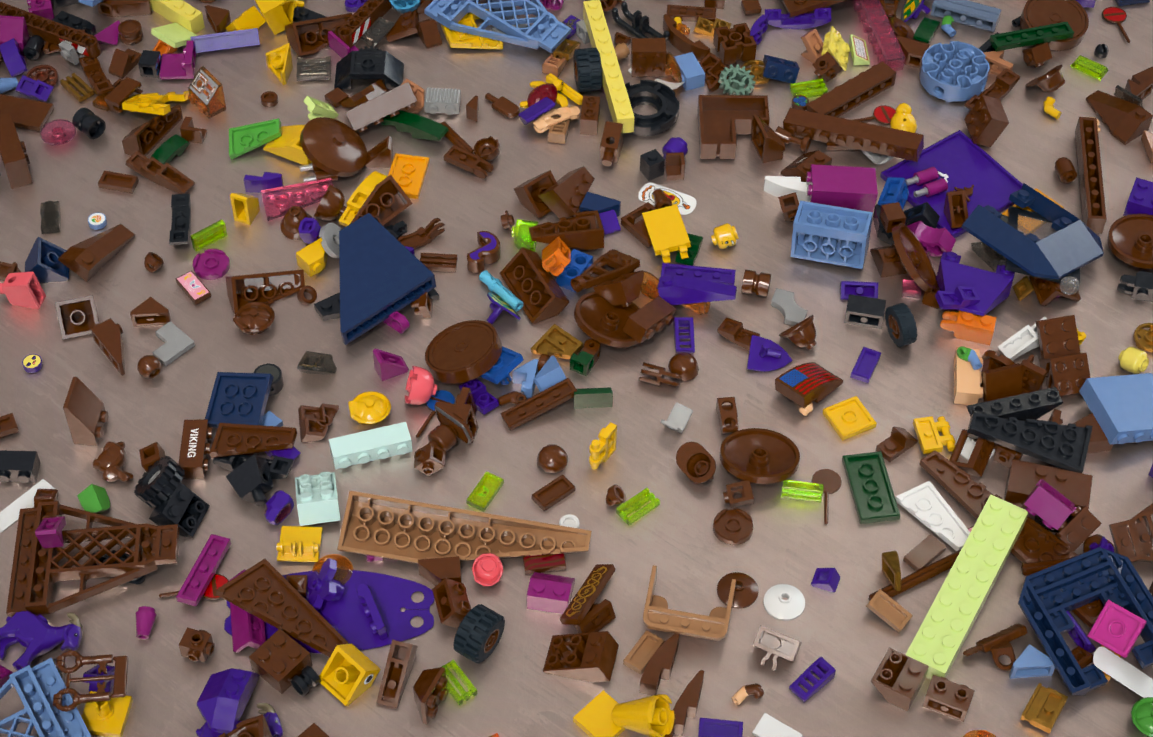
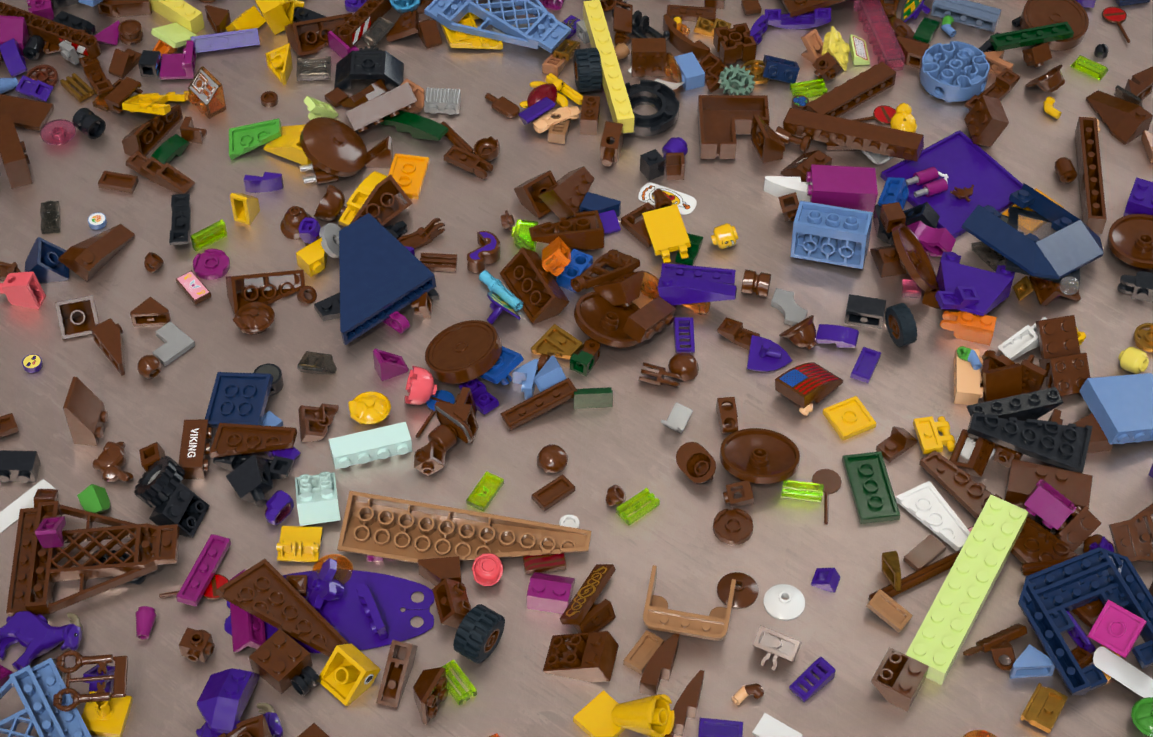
clear pink wing [261,178,333,221] -> none
reddish brown slope [466,95,479,122] -> none
reddish brown arm [497,391,527,407] -> none
yellow plate [589,422,617,469] -> none
dark purple slope [840,281,878,300] -> none
reddish brown brick [923,675,975,722] -> none
reddish brown slope [944,190,968,229] -> none
none -> reddish brown piece [613,0,633,35]
none -> dark purple slope [816,324,859,348]

